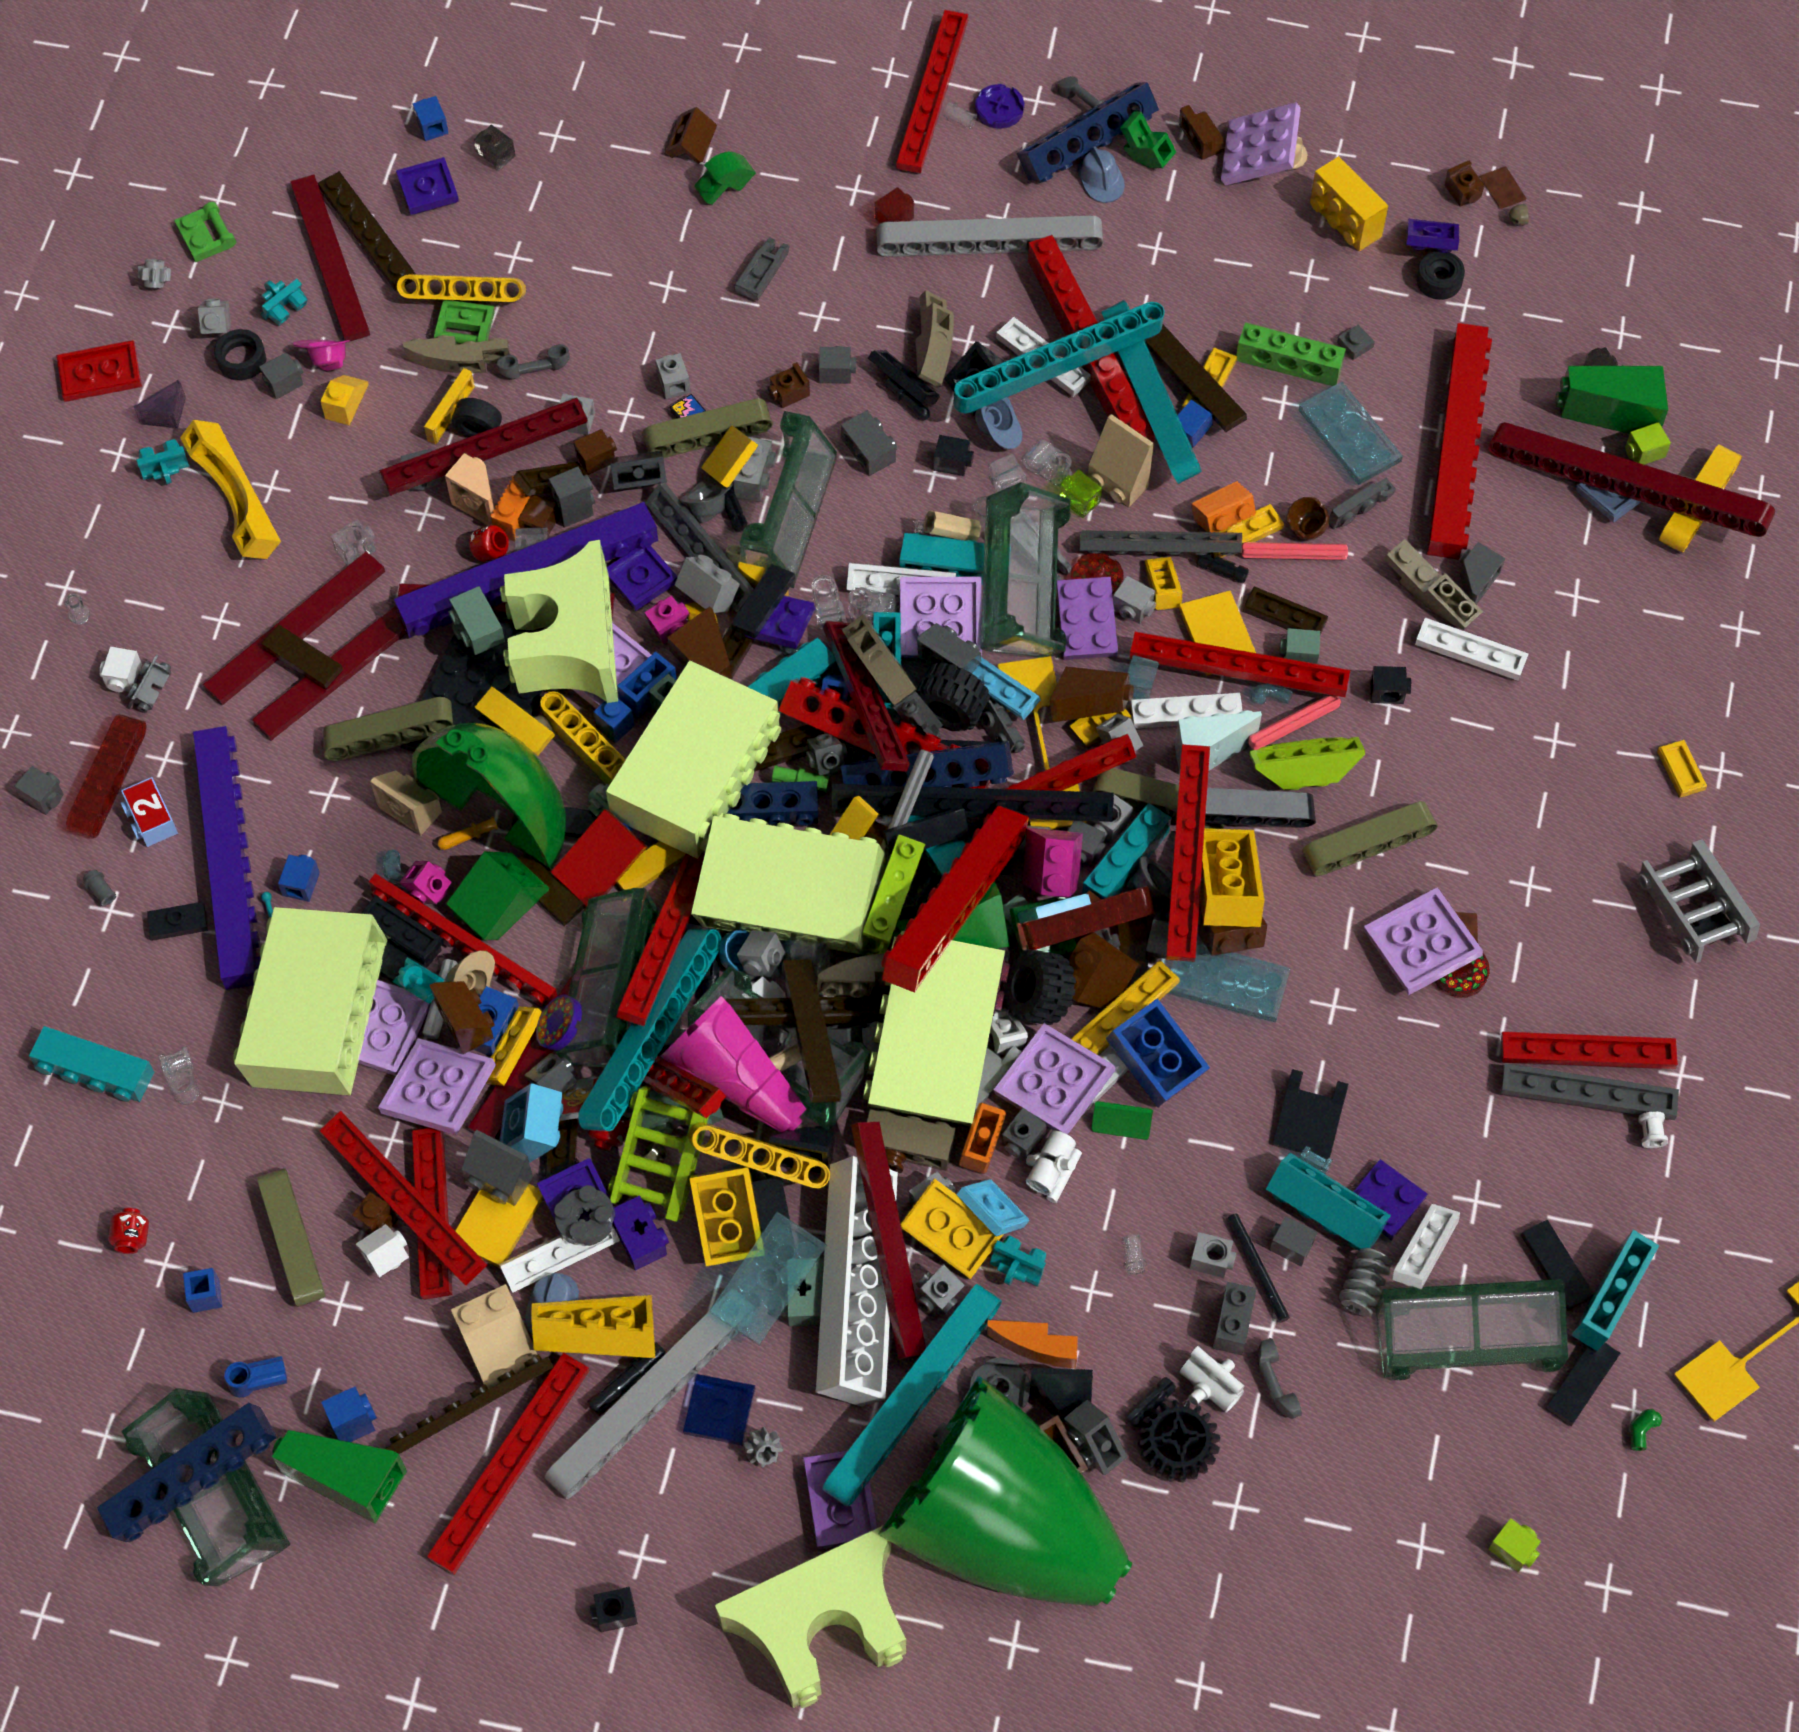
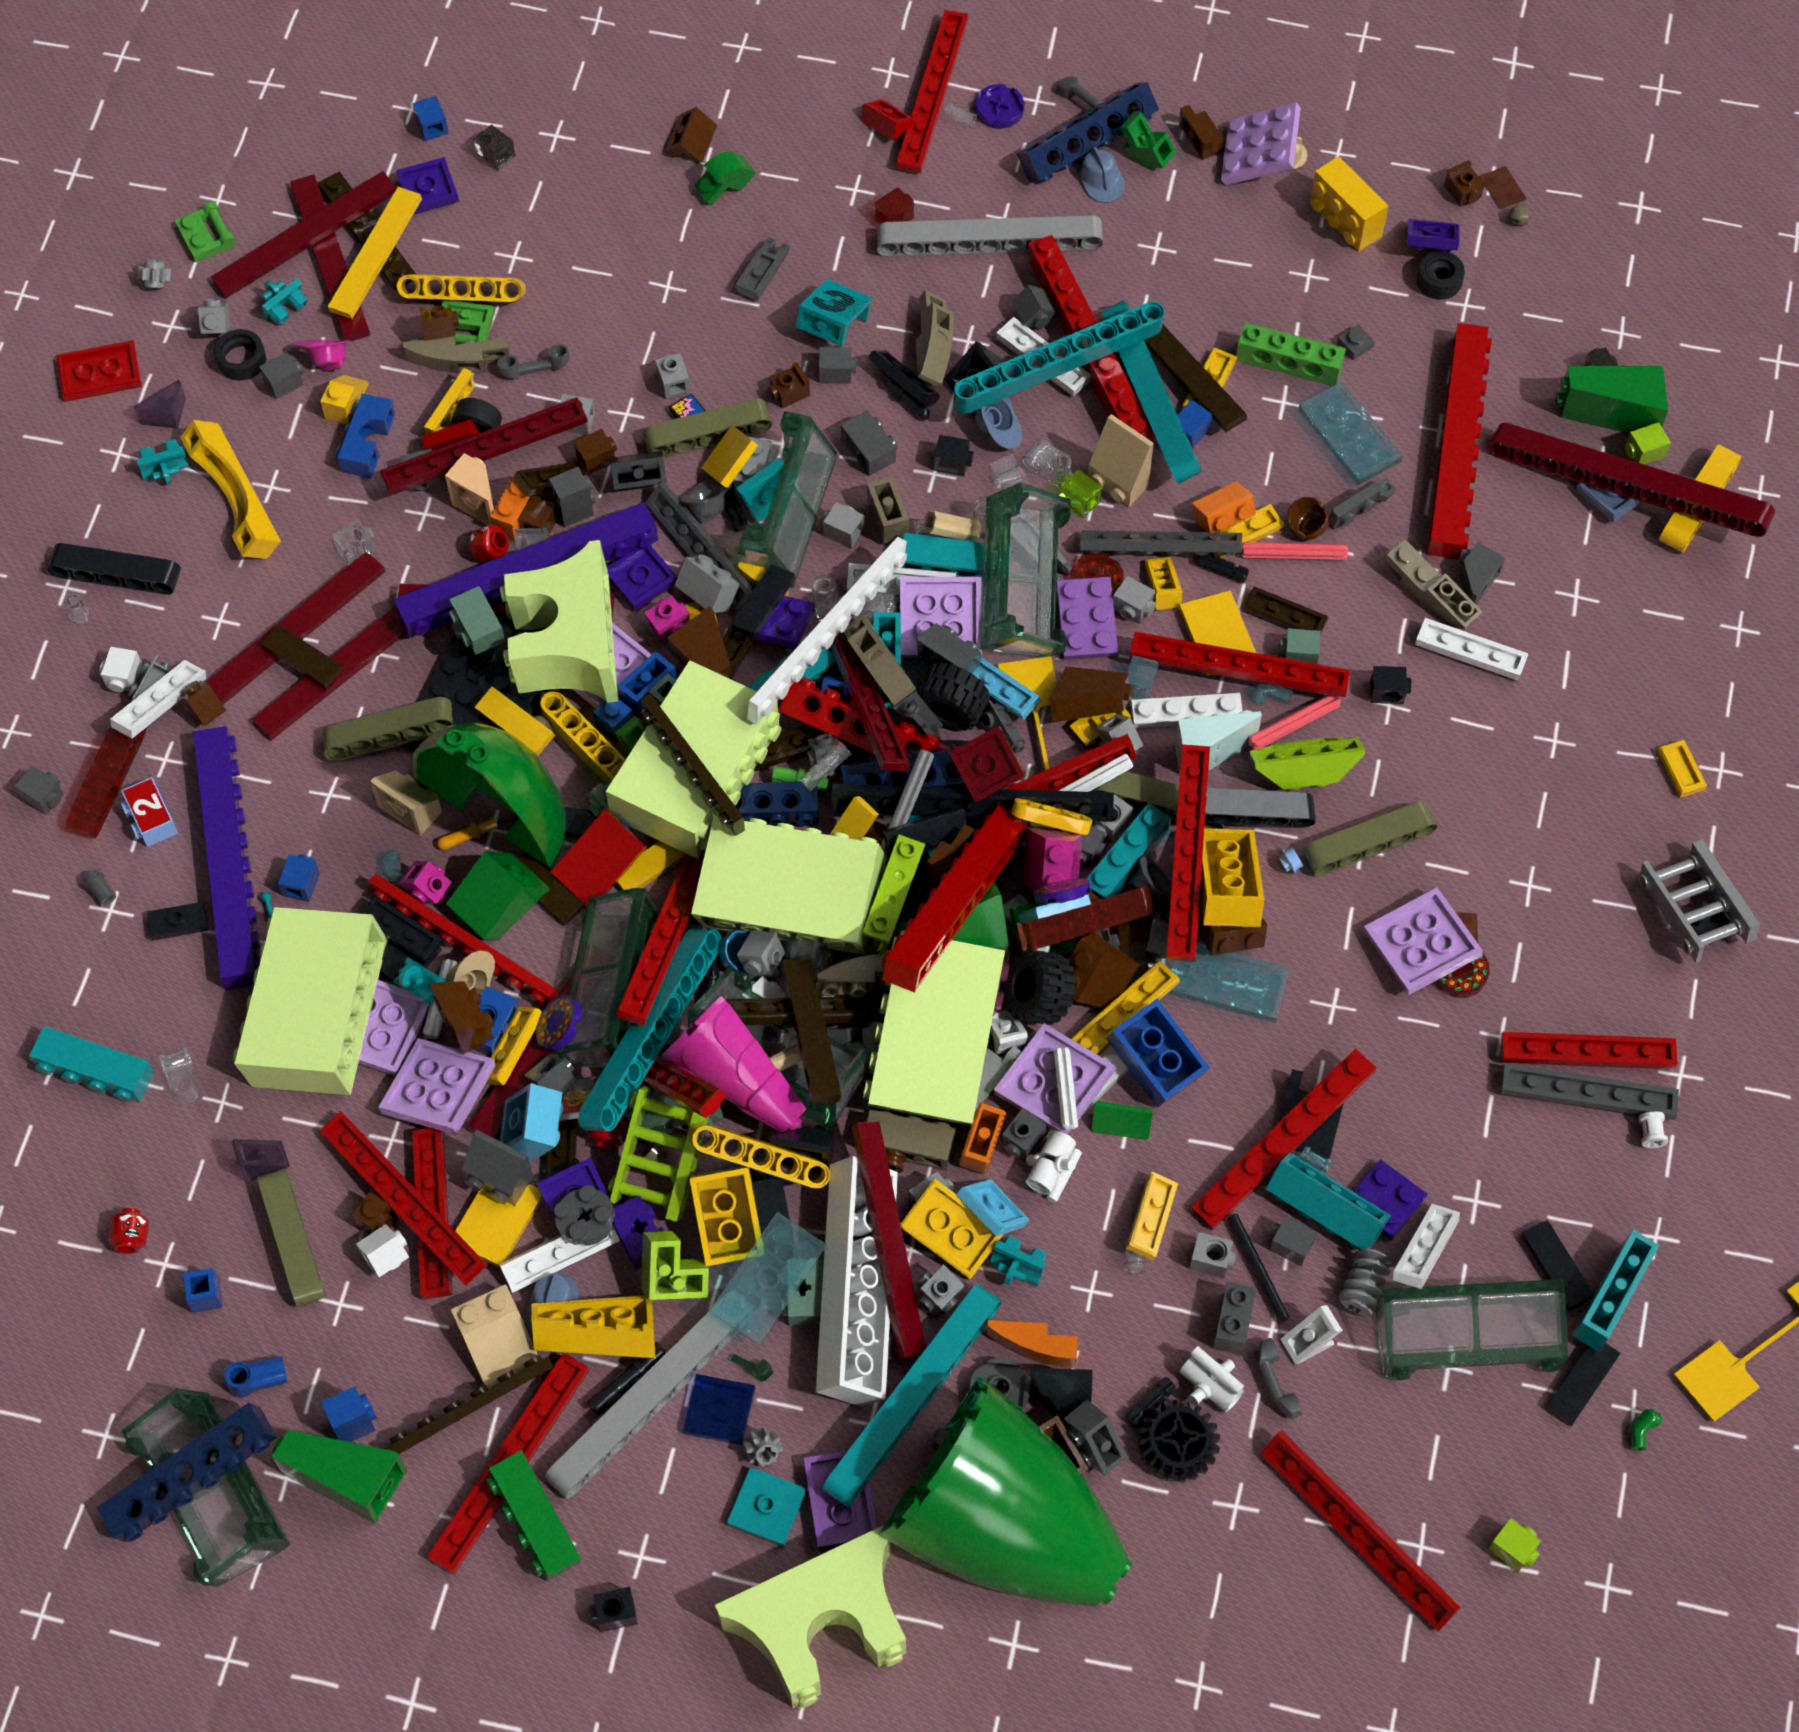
none -> black beam [47,543,181,595]
none -> white plate [110,660,206,738]
none -> reddish brown brick [179,680,227,726]
none -> dark red tile [211,171,397,298]
none -> clear purple slope [231,1139,290,1182]
none -> yellow tile [328,187,422,319]
none -> blue arch [336,394,396,478]
none -> reddish brown brick [419,306,459,340]
none -> red slope [423,419,480,451]
none -> green brick [486,1450,581,1581]
none -> bright green tile [614,716,645,754]
none -> dark brown plate [640,694,745,836]
none -> lime brick [641,1231,709,1300]
none -> teal plate [727,1467,807,1547]
none -> clear green hand [731,1354,774,1382]
none -> teal plate [736,457,800,523]
none -> white plate [747,537,907,724]
none -> teal panel [796,279,872,346]
none -> clear pin [799,741,852,791]
none -> light grey brick [821,502,864,549]
none -> red slope [861,99,914,140]
none -> dark tan brick [867,476,909,543]
none -> reddish brown slope [927,824,975,879]
none -> dark red plate [949,726,1026,803]
none -> dark grey brick [1011,285,1057,329]
none -> yellow beam [1011,798,1093,835]
none -> dark purple tile [1033,878,1092,905]
none -> white axle [1054,1047,1078,1130]
none -> white axle [1057,754,1133,792]
none -> yellow tile [1126,1172,1178,1261]
none -> red plate [1192,1048,1377,1230]
none -> red plate [1260,1431,1461,1632]
none -> light blue plate [1279,847,1303,873]
none -> white slope [1280,1305,1343,1364]

